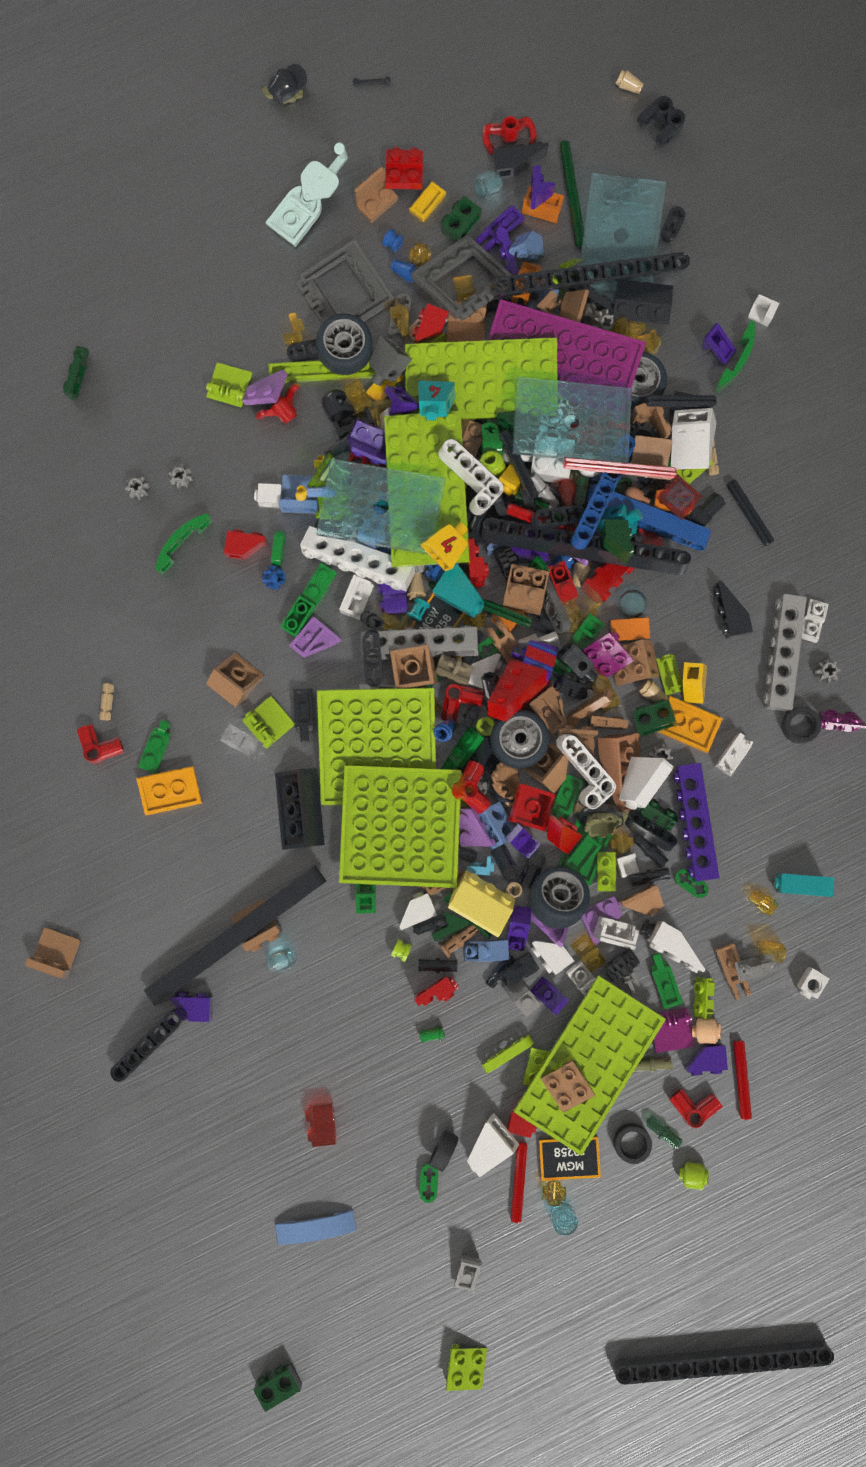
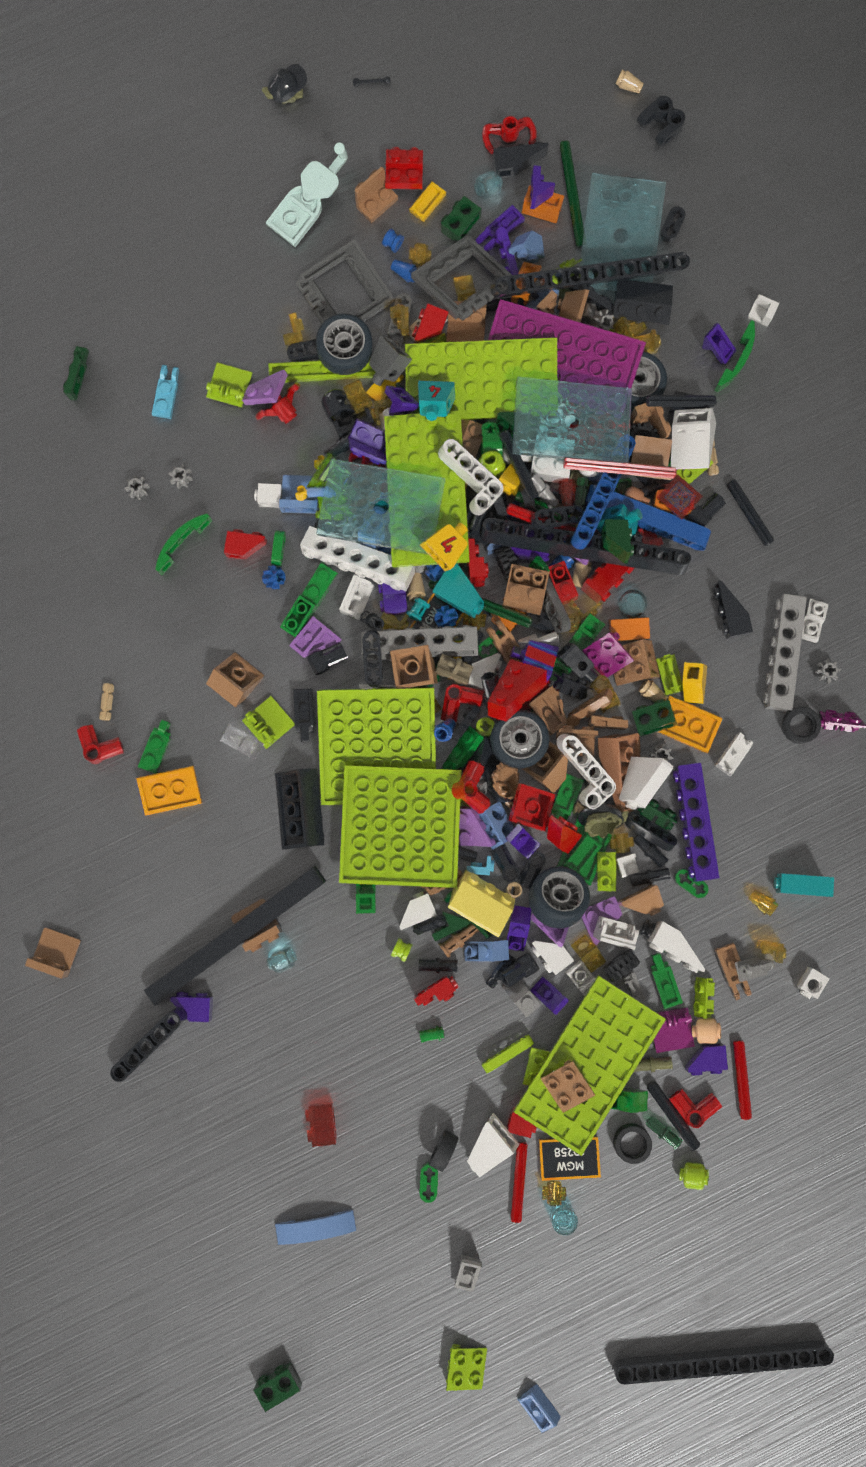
none -> medium azure hinge [152,365,179,419]
none -> black piece [307,643,348,675]
none -> blue gear [434,605,458,627]
none -> medium blue slope [517,1384,561,1433]
none -> green slope [611,1088,648,1113]
none -> black axle [647,1081,700,1151]

